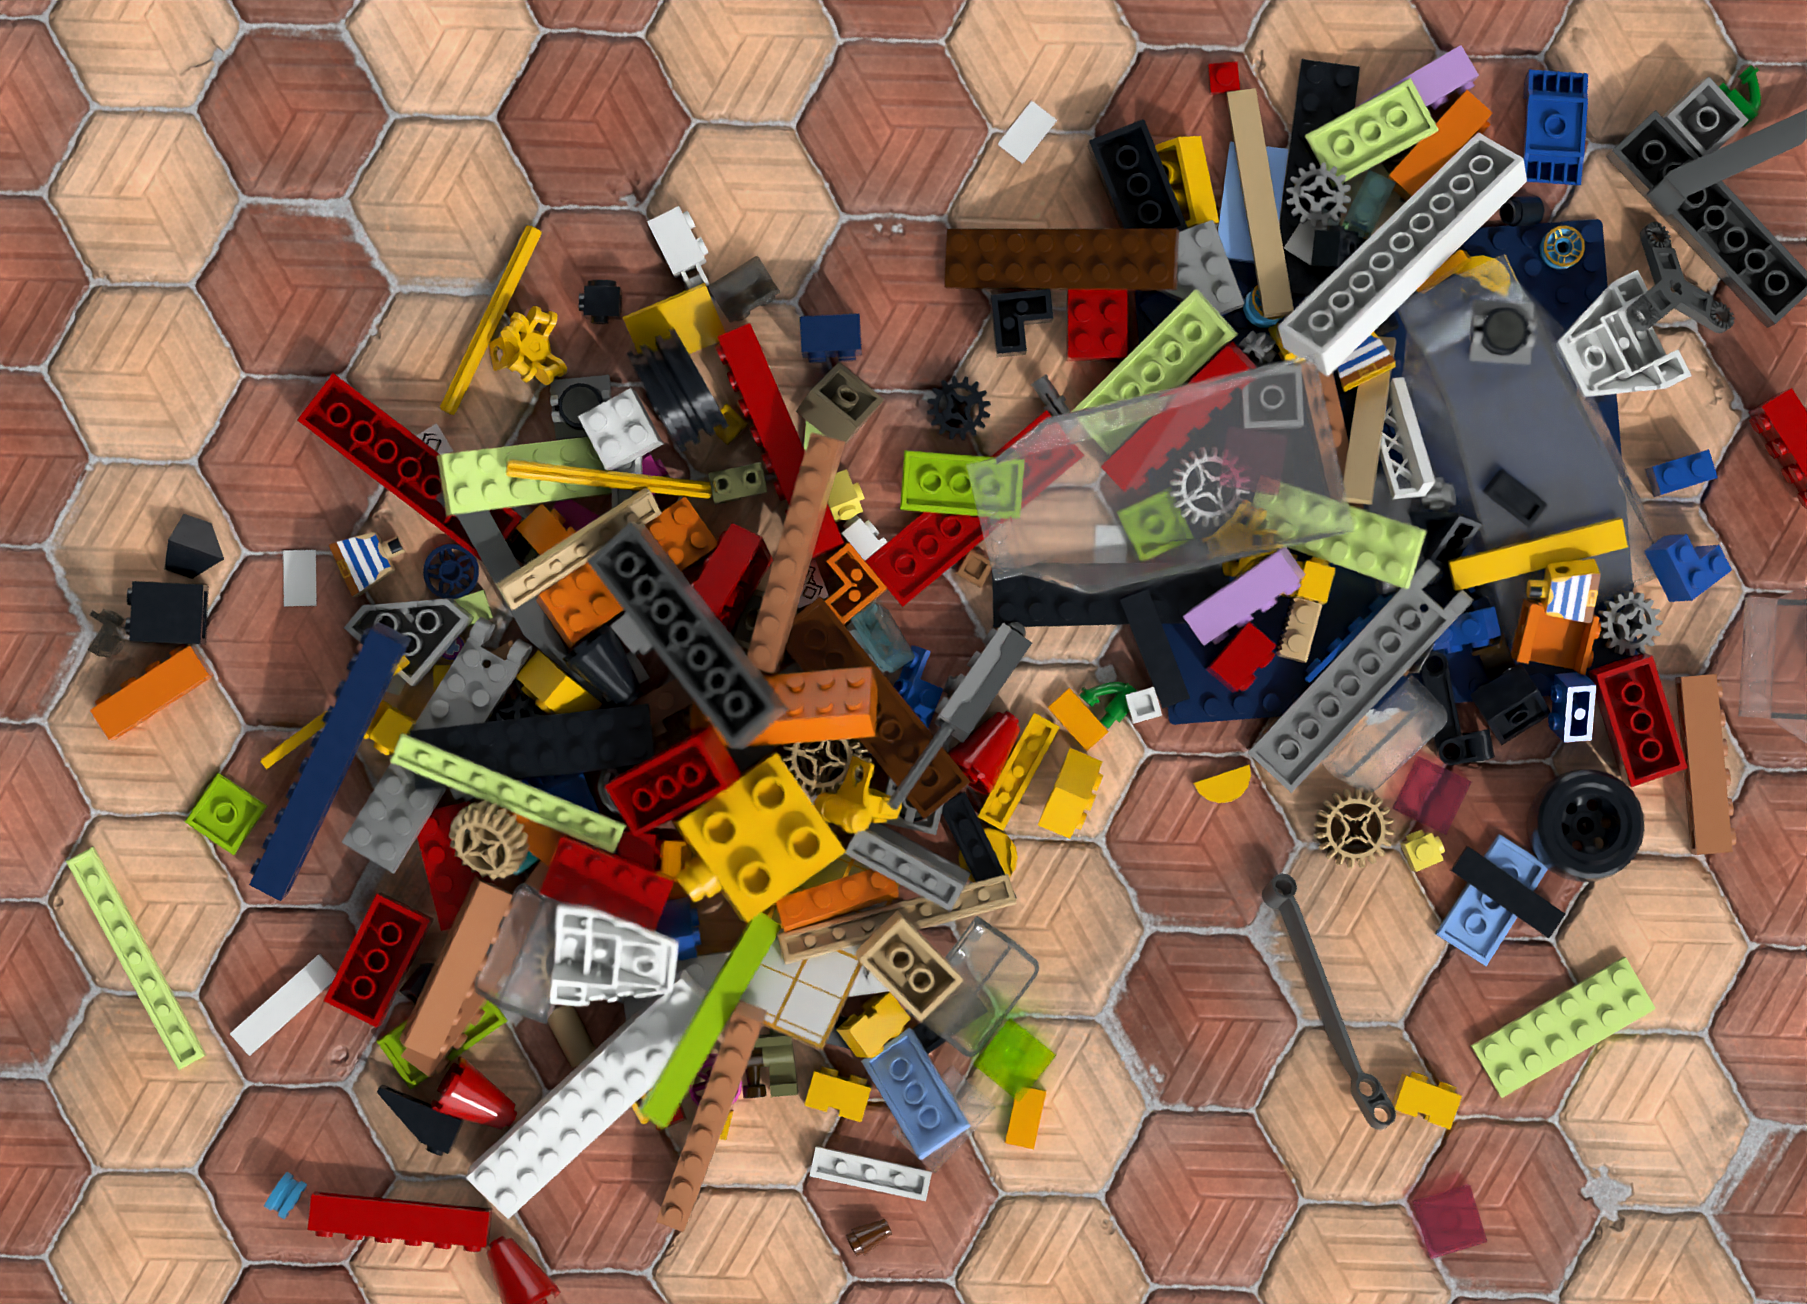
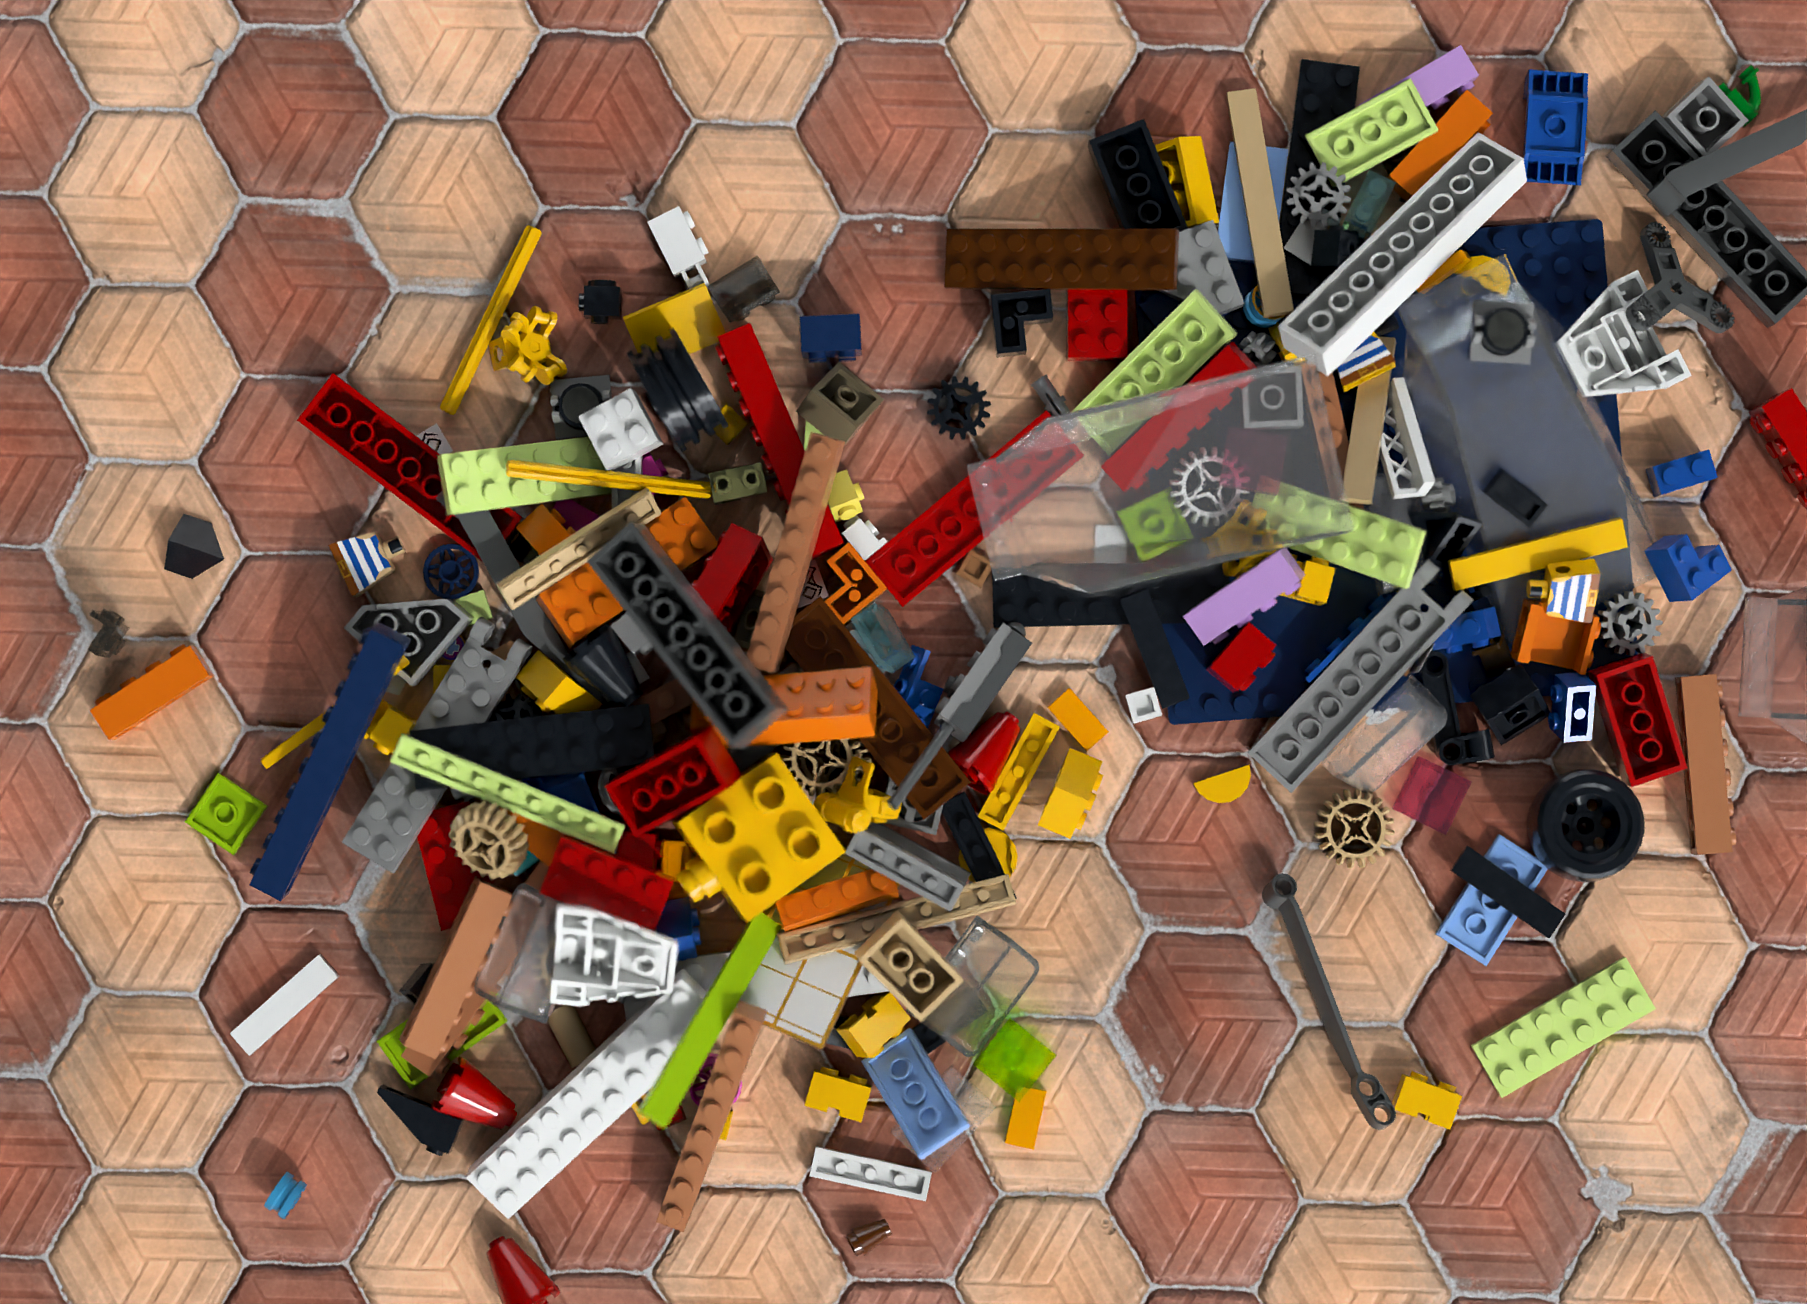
yellowish green tile [66,847,206,1070] -> none
black brick [125,581,209,645] -> none
white sticker [283,550,316,606] -> none
red brick [307,1191,493,1252] -> none
red brick [323,892,434,1028] -> none
olive hips [742,1028,798,1098] -> none
lime tile [900,450,1023,519] -> none
white sticker [998,101,1057,164] -> none
green plant [1079,682,1138,729] -> none
red plate [1207,61,1240,95] -> none
tan brick [1276,597,1322,663] -> none
light yellow brick [1400,829,1445,872] -> none
clear pink tile [1412,1184,1488,1259] -> none
black brick [1499,195,1544,227] -> none
dark azure wheel [1540,225,1585,270] -> none

